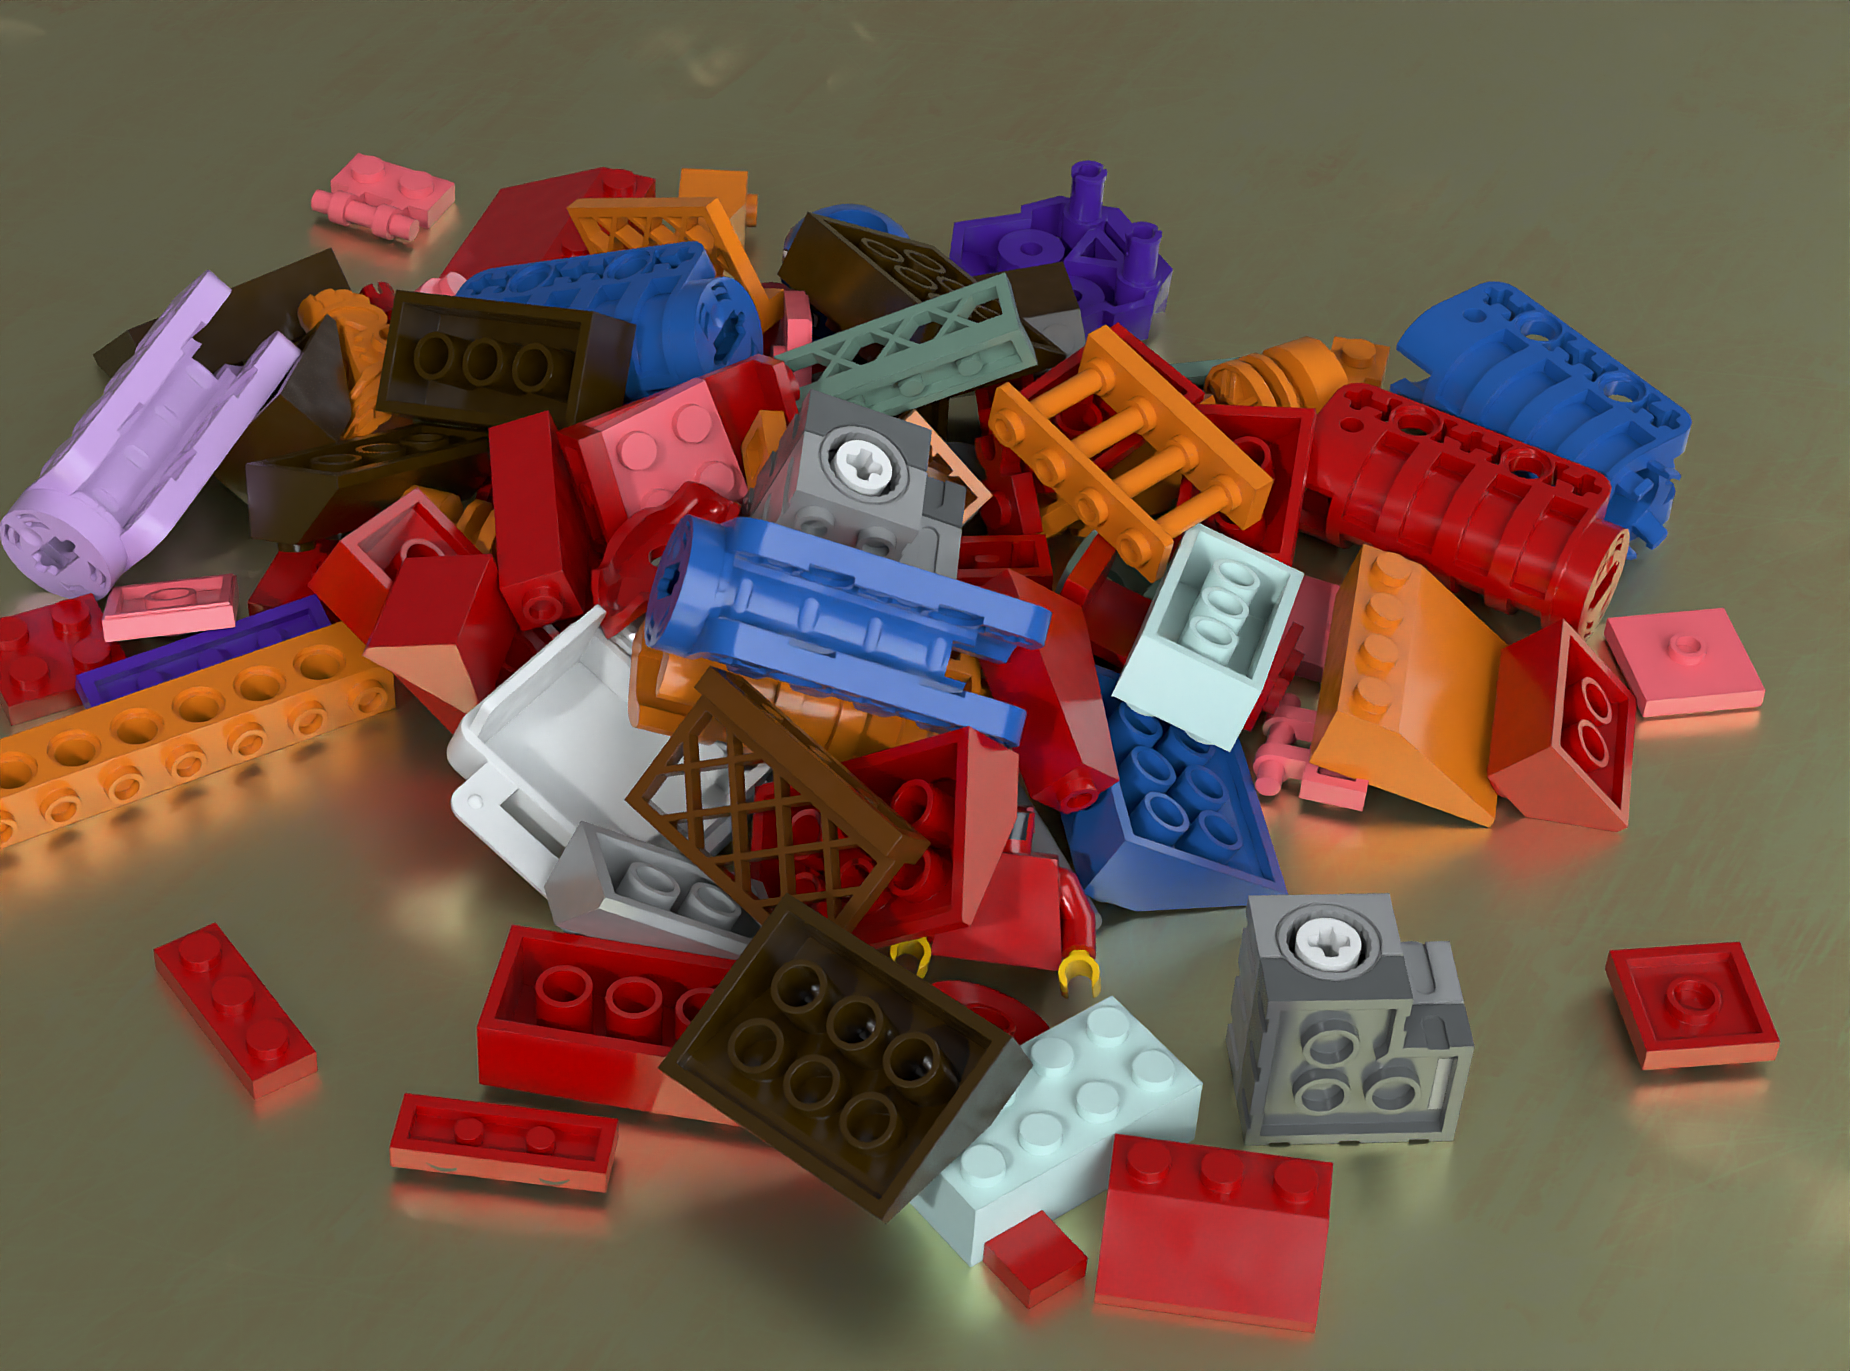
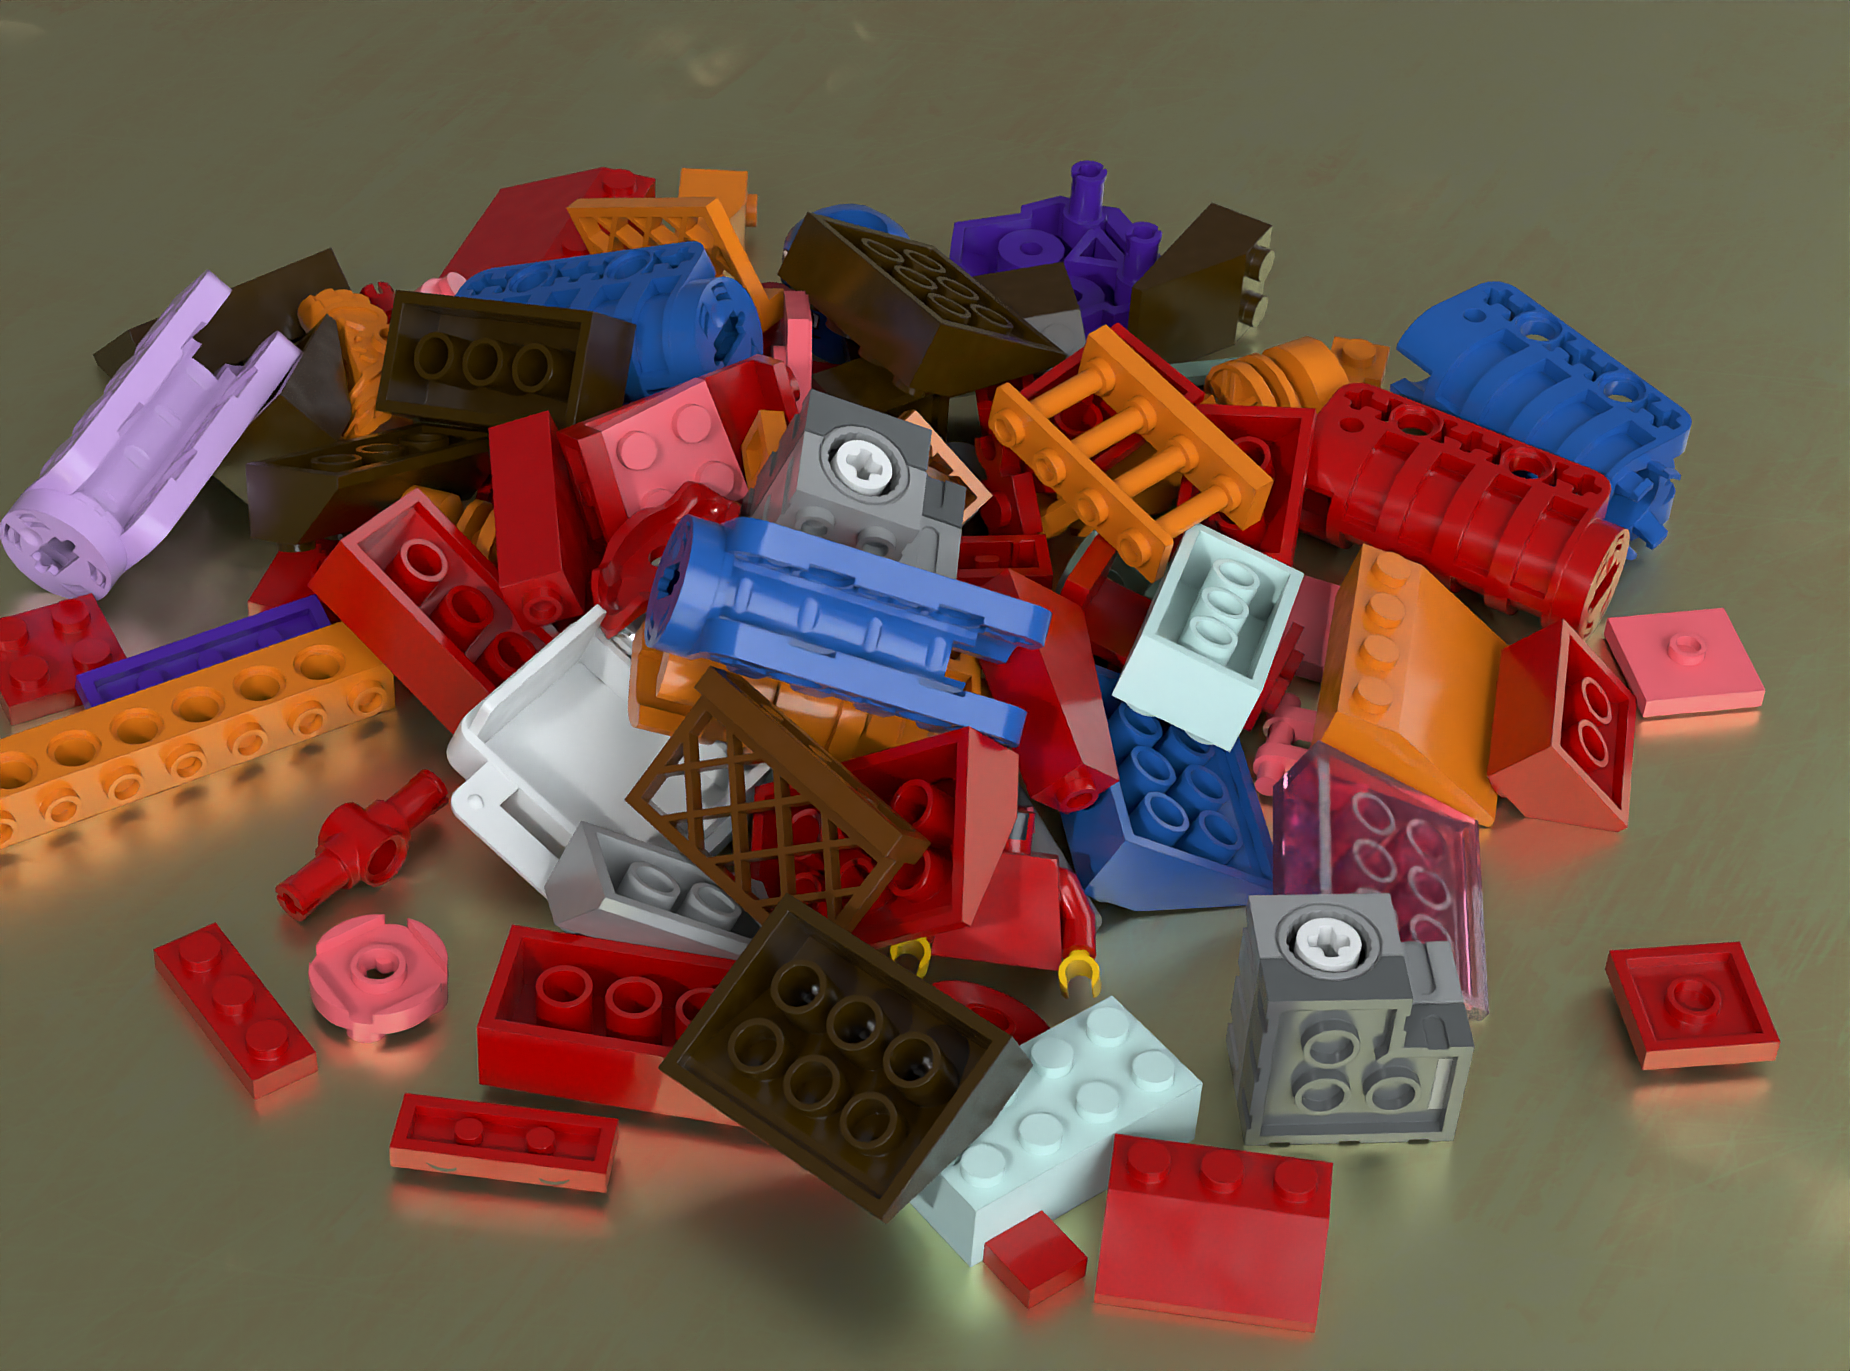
coral plate [102,573,239,642] -> none
coral plate [311,153,455,241] -> none
red slope [362,554,518,714] -> none
sand green fence [774,272,1038,416] -> none
none -> red pin [275,769,449,921]
none -> coral plate [308,914,449,1043]
none -> dark brown slope [1127,203,1275,364]
none -> clear pink slope [1273,740,1489,1021]

